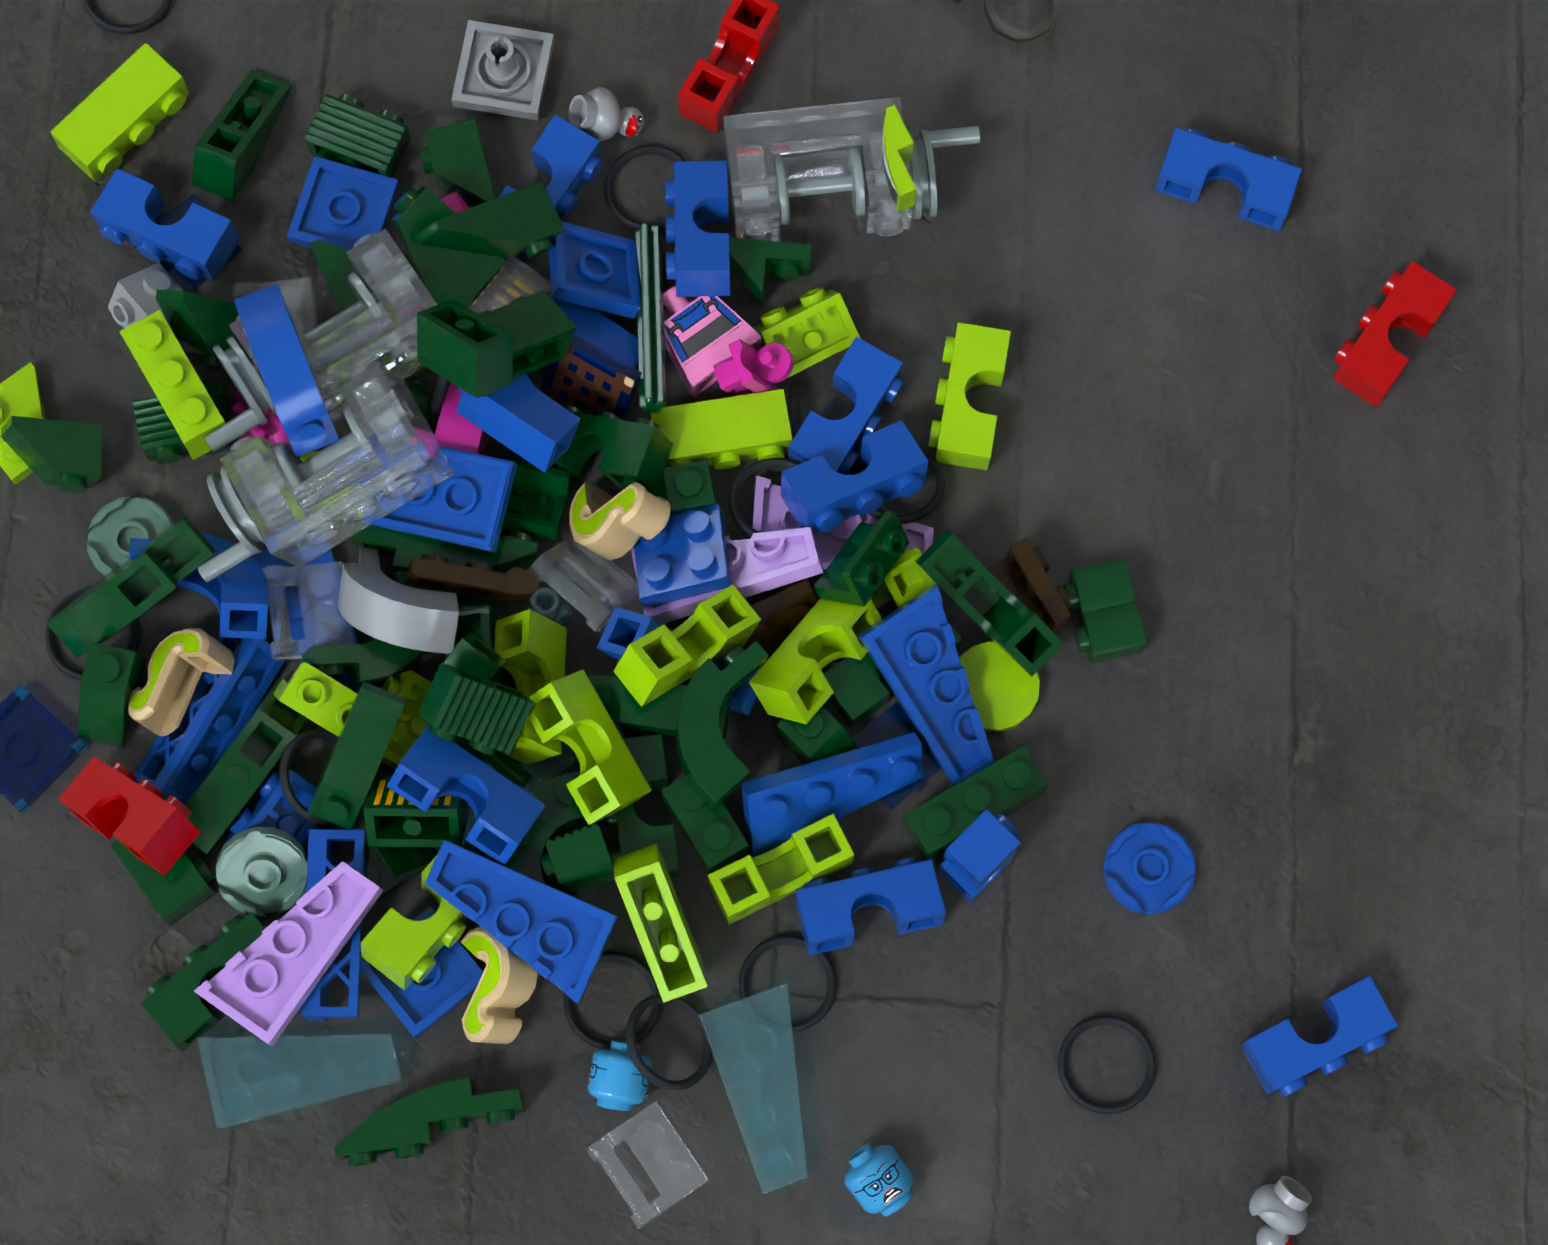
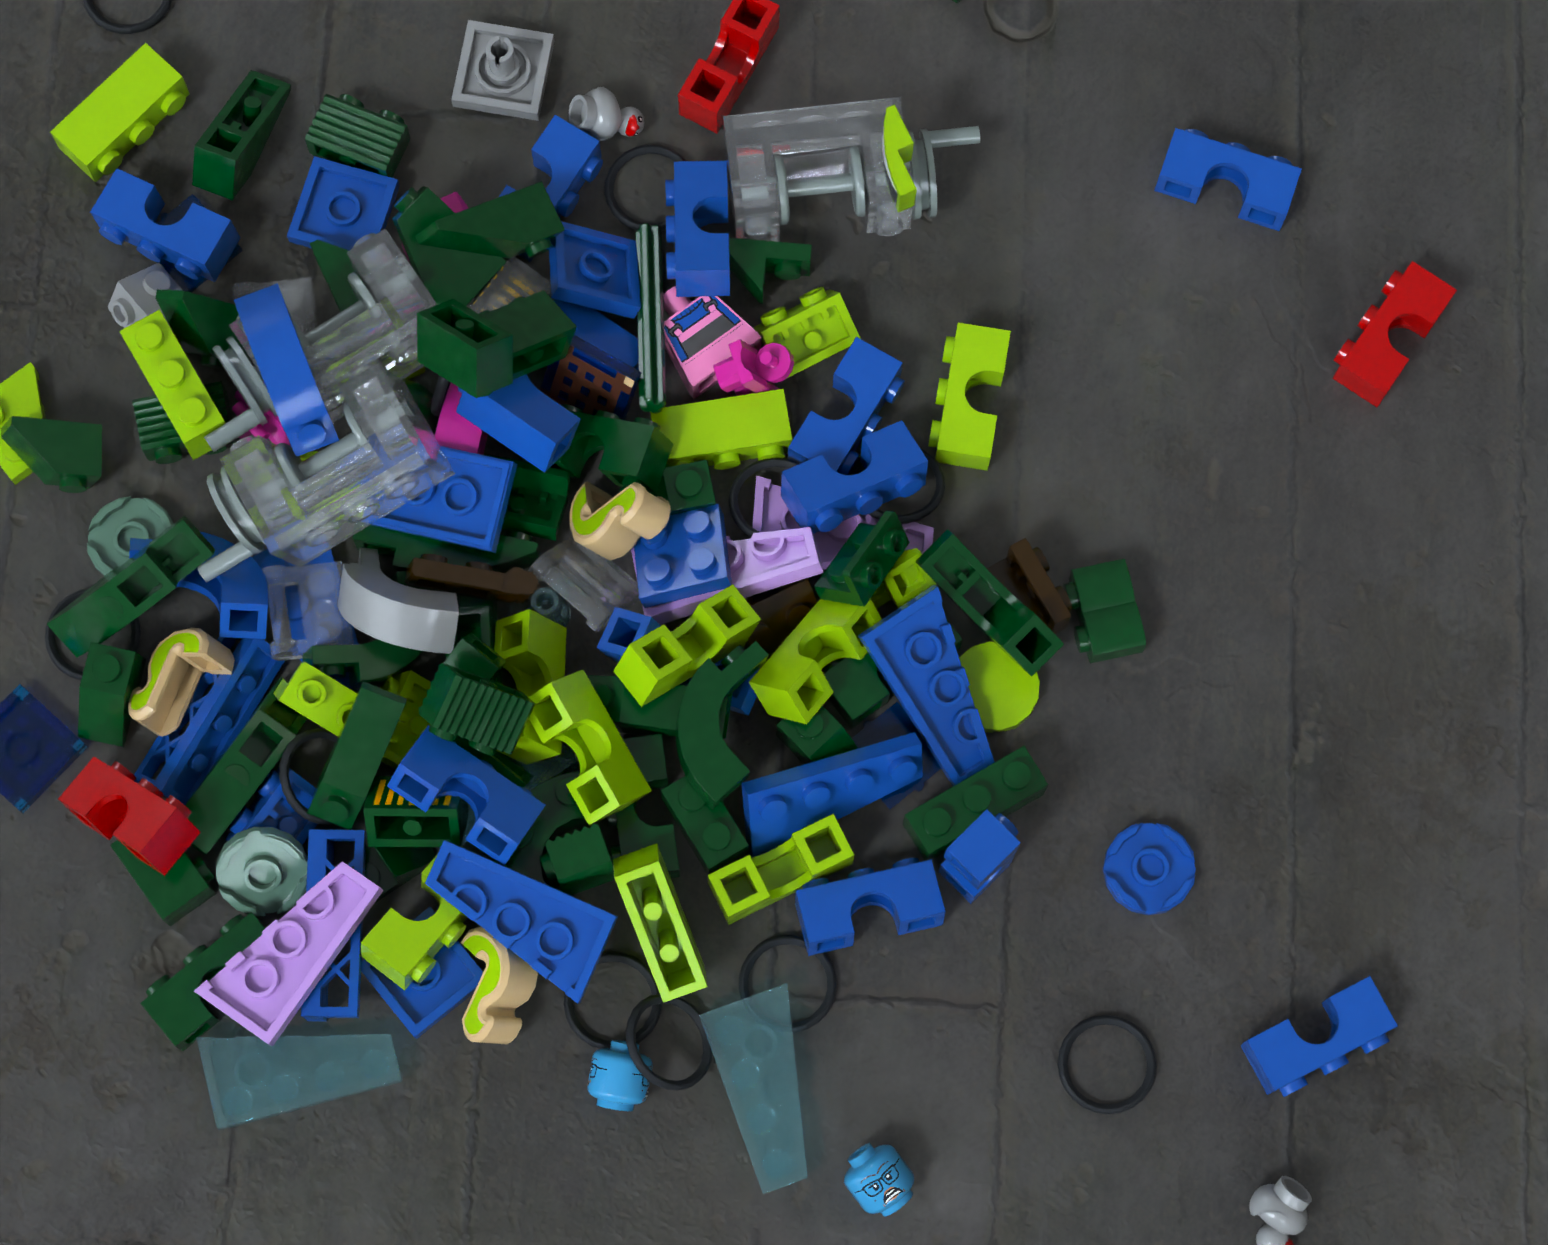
dark green slope [334,1077,525,1167] -> none
dark green slope [419,119,495,207] -> none
clear plate [586,1101,709,1229] -> none

